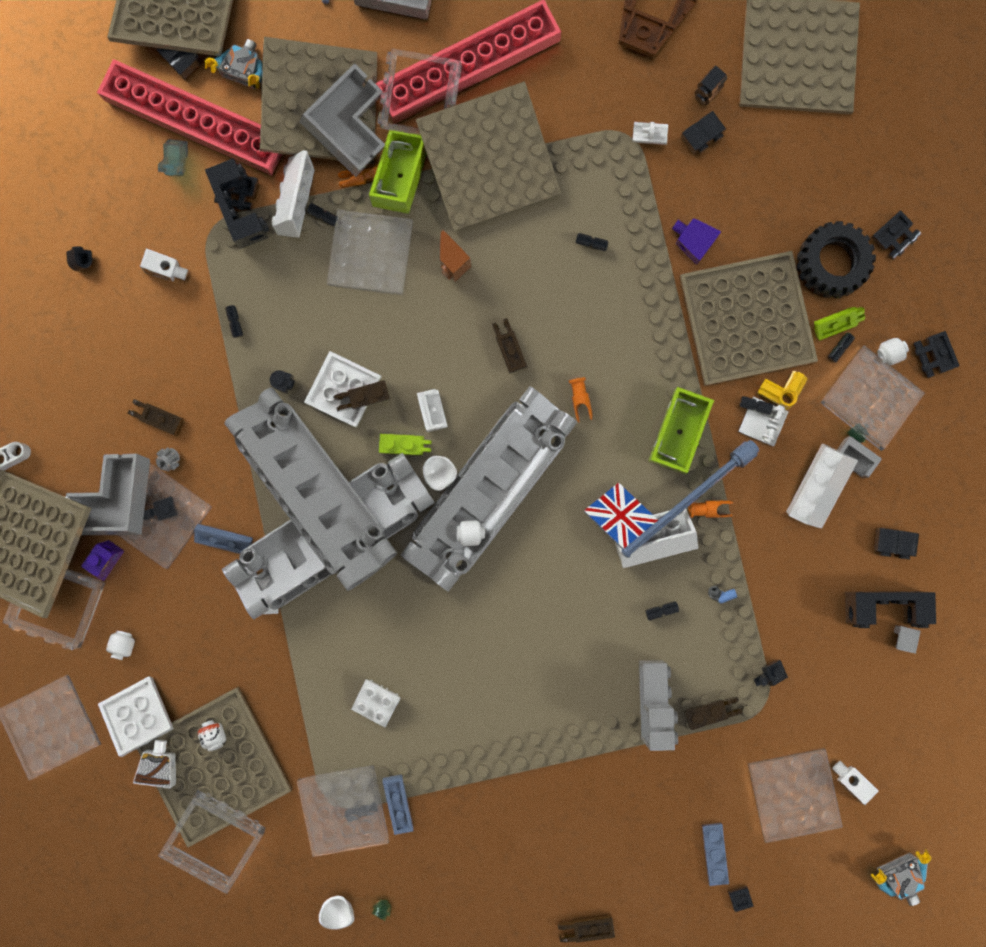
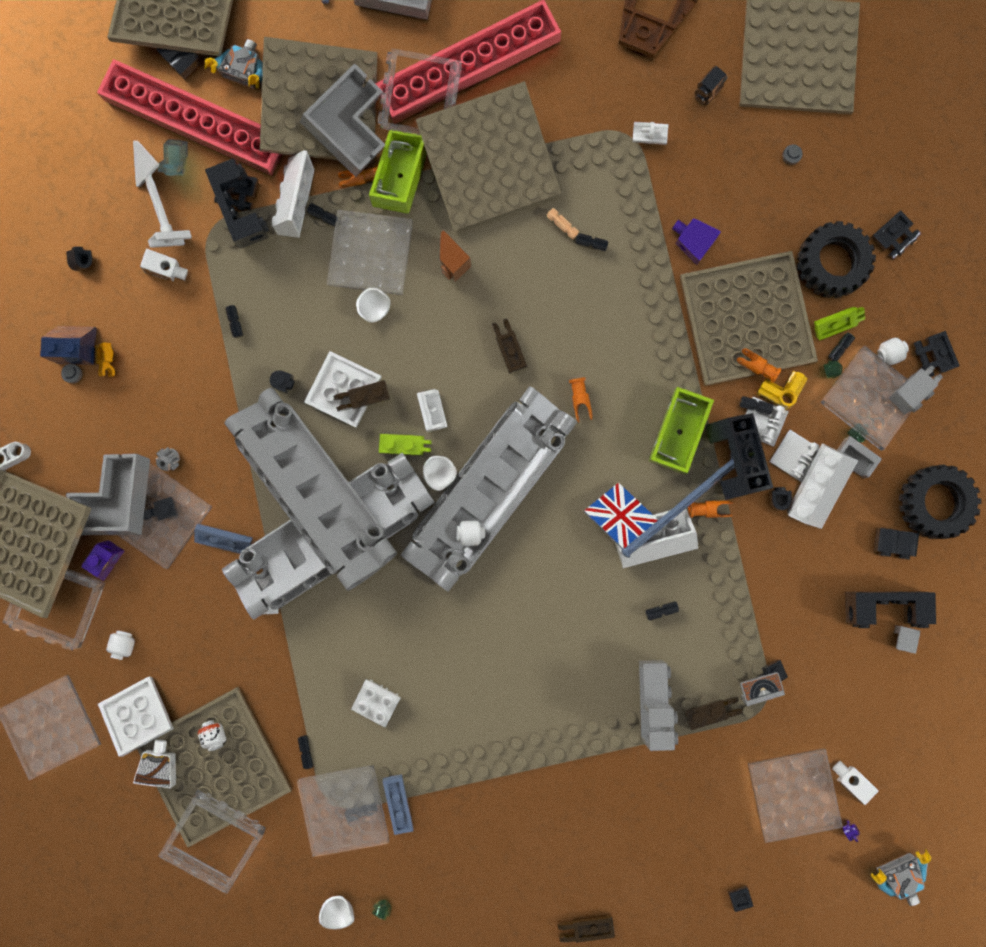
dark brown hinge [127,399,183,436] -> none
black brick [681,111,726,155] -> none
sand blue plate [702,823,729,886] -> none
arm [708,586,737,603] -> none
none -> dark blue slope [40,326,97,365]
none -> dark grey tile [61,364,82,384]
none -> light orange plate [95,342,115,377]
none -> white piece [133,141,192,248]
none -> black piece [298,735,314,769]
none -> white helmet [356,288,391,322]
none -> light nougat axle [547,208,579,240]
none -> black plate [705,413,773,500]
none -> orange piece [737,348,782,383]
none -> panel [740,672,785,706]
none -> white hinge [769,430,820,482]
none -> black plate [769,487,792,511]
none -> dark grey tile [782,144,803,165]
none -> clear green plate [823,361,843,379]
none -> dark purple plate [843,820,860,842]
none -> light grey hinge [889,365,943,415]
none -> black tyre [899,465,982,539]

